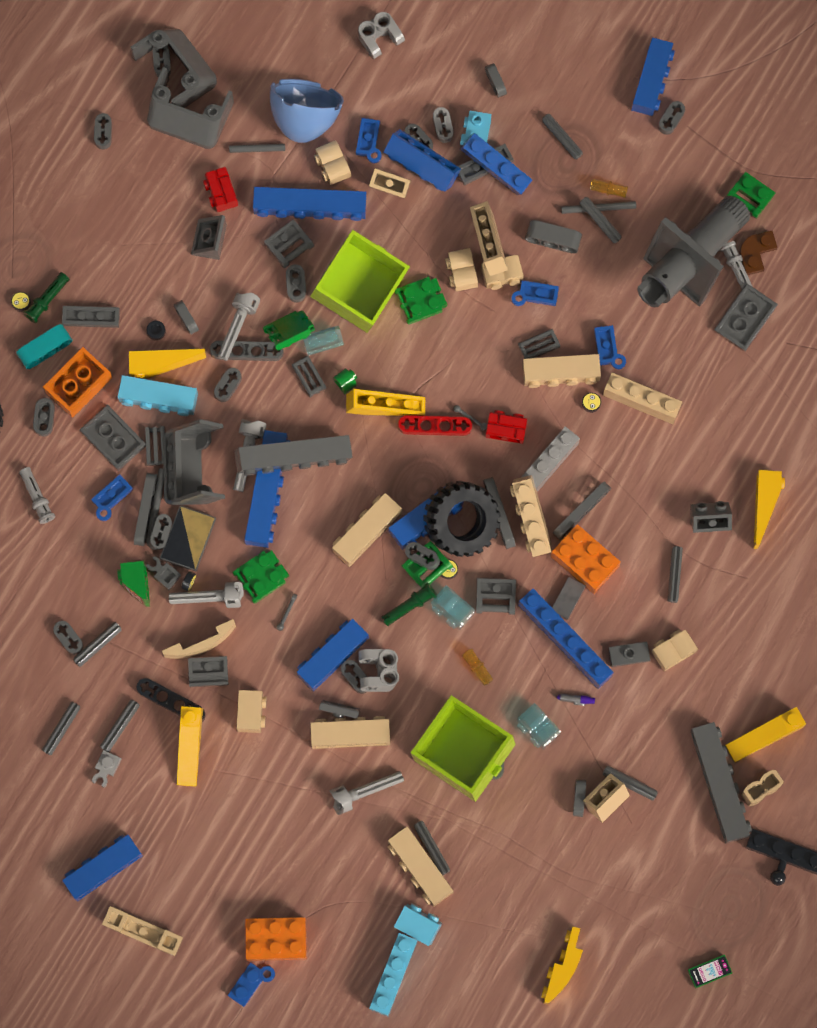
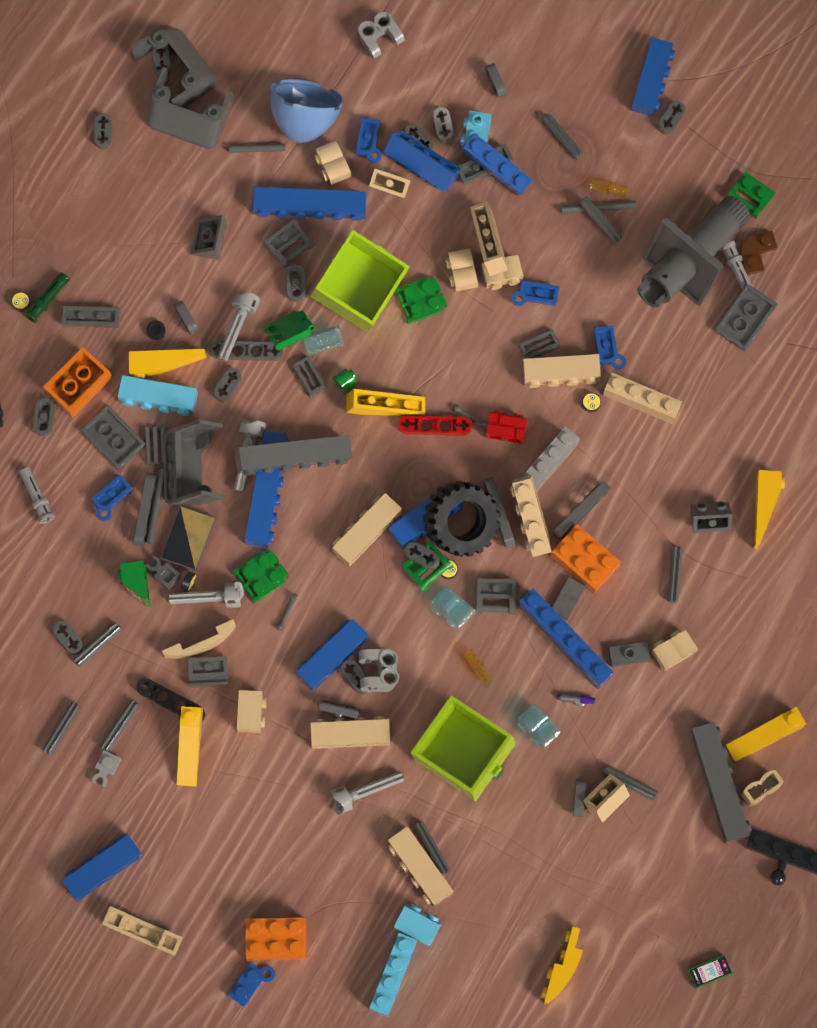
teal beam [16,324,73,369] -> none
dark grey beam [147,514,172,550] -> none
red brick [203,167,238,212] -> none
dark green pin [381,583,437,626] -> none
dark grey beam [525,220,582,254] -> none

